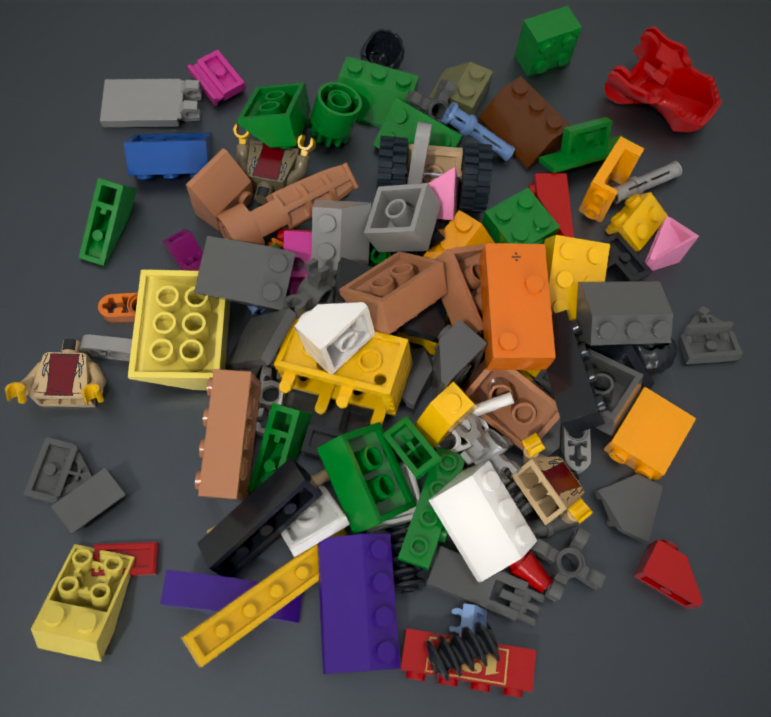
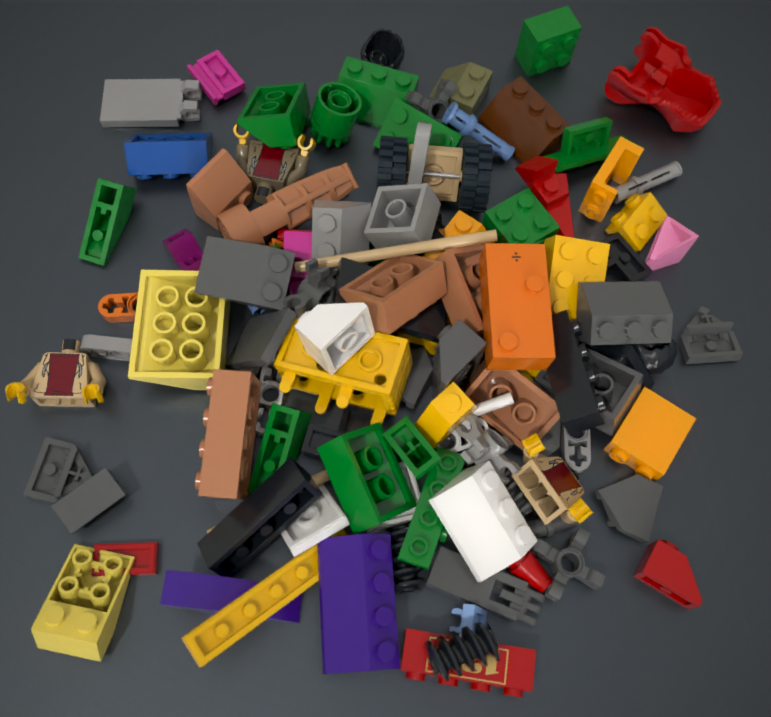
bright pink slope [428,167,459,220] -> none
none -> tan piece [294,229,498,273]
none -> red slope [515,156,569,209]

